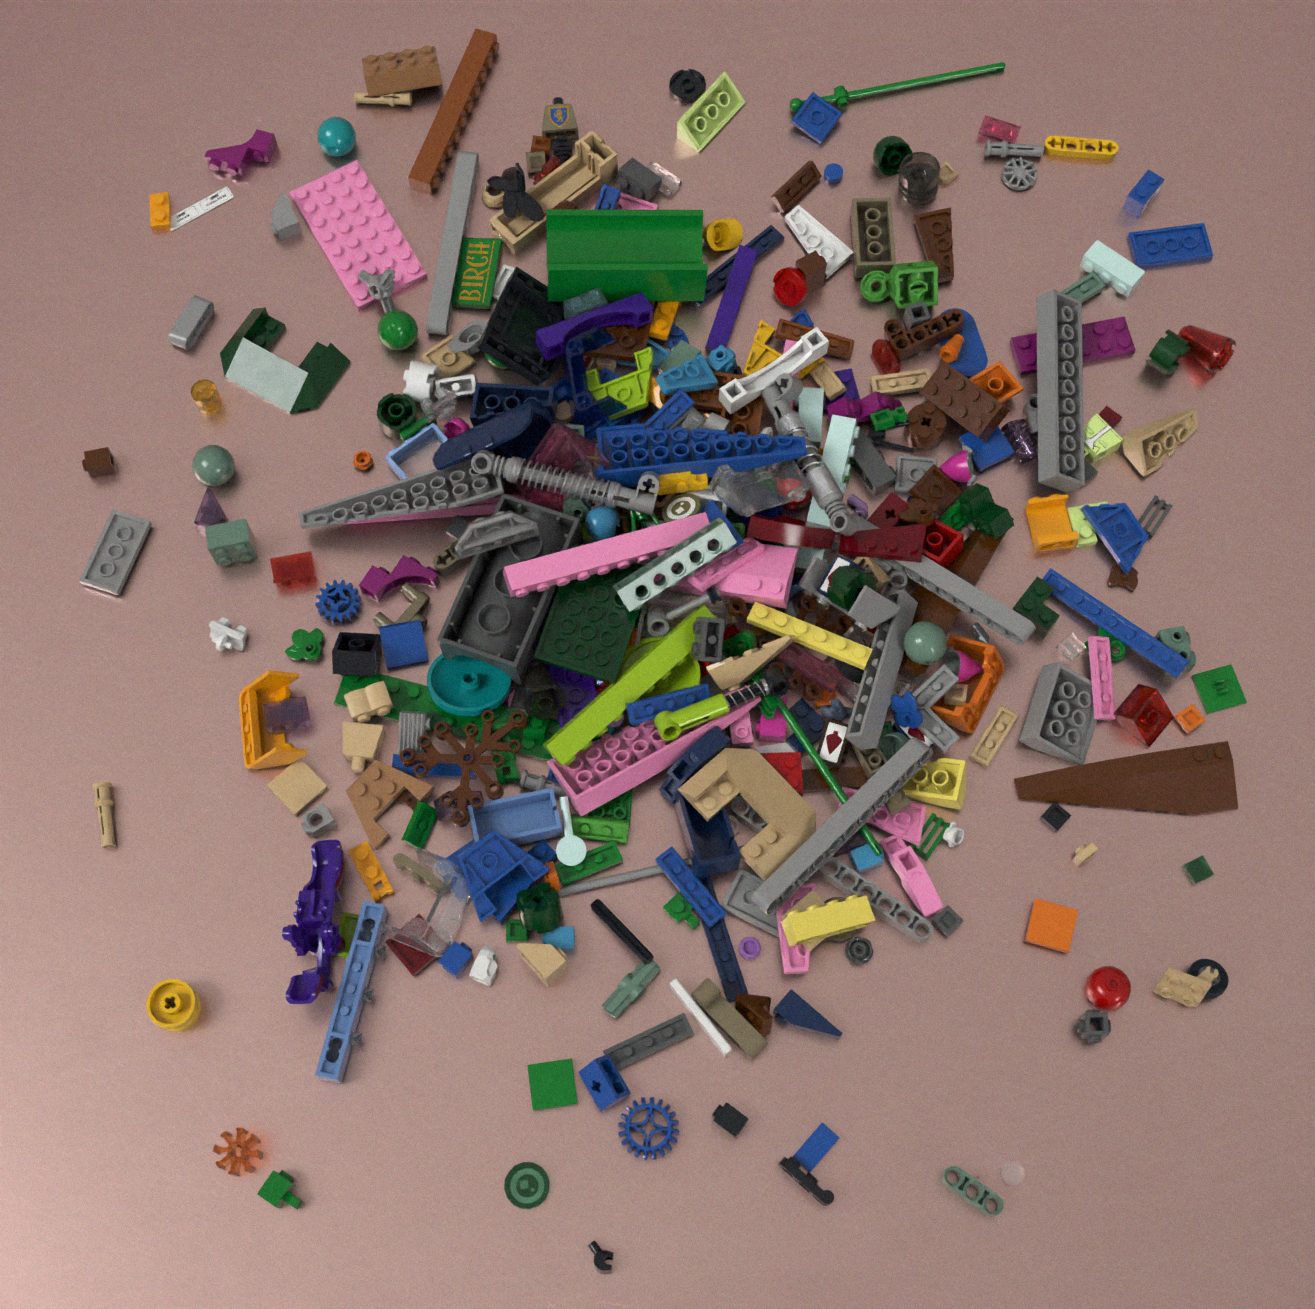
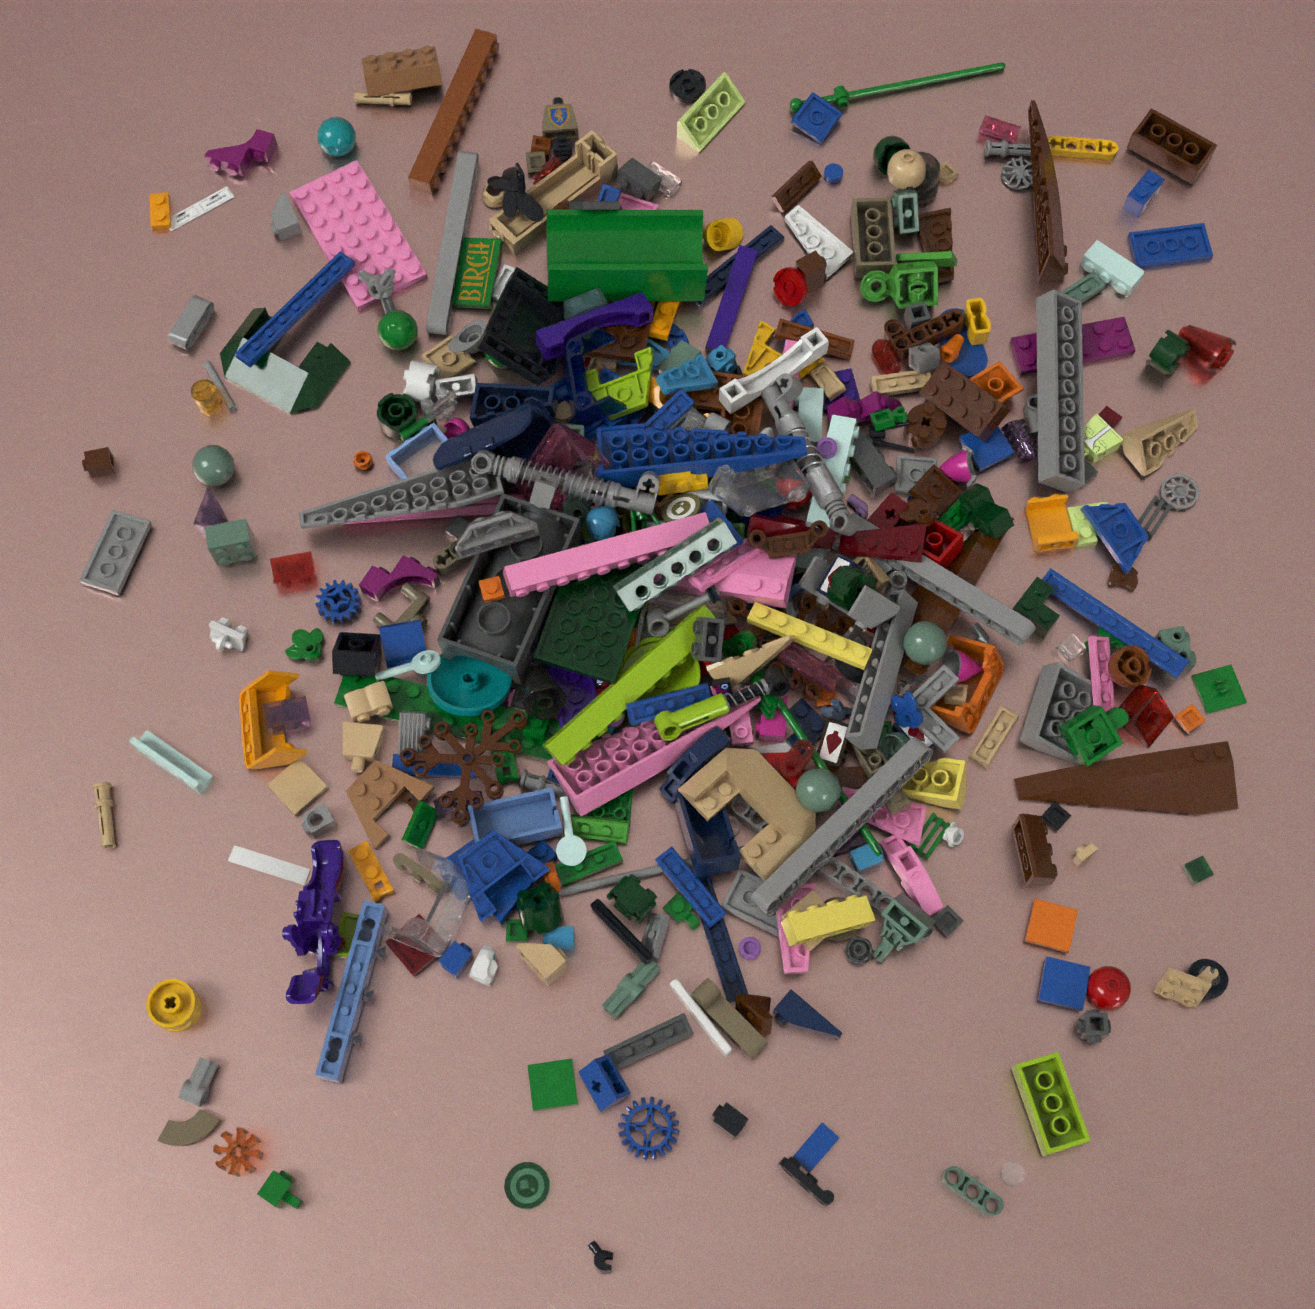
none -> light aqua fence [129,730,214,795]
none -> dark tan tile [157,1109,221,1146]
none -> light grey piece [179,1057,219,1107]
none -> light grey bar [204,361,237,411]
none -> white sticker [228,845,311,885]
none -> blue tile [234,252,355,368]
none -> light aqua piece [375,650,441,681]
none -> orange plate [479,576,505,603]
none -> light grey brick [529,472,559,509]
none -> dark grey tile [569,201,620,209]
none -> dark green brick [606,874,657,925]
none -> light grey plate [641,913,670,959]
none -> black tile [709,677,734,696]
none -> reddish brown plate [748,520,828,559]
none -> clear red plate [779,739,814,779]
none -> sand green piece [796,768,841,813]
none -> medium lavender tile [816,437,837,459]
none -> sand green brick [873,892,936,962]
none -> tan cylinder [887,149,926,189]
none -> sand green brick [891,188,919,234]
none -> bright green tile [895,251,957,267]
none -> light grey brick [909,342,941,373]
none -> yellow brick [963,297,991,345]
none -> lime brick [1011,1052,1091,1157]
none -> reddish brown slope [1012,813,1058,888]
none -> reddish brown wedge [1028,100,1068,282]
none -> blue tile [1038,956,1090,1011]
none -> green brick [1058,705,1129,766]
none -> dark orange cylinder [1108,645,1152,688]
none -> reddish brown brick [1127,108,1217,185]
none -> light grey wheel [1160,474,1199,511]

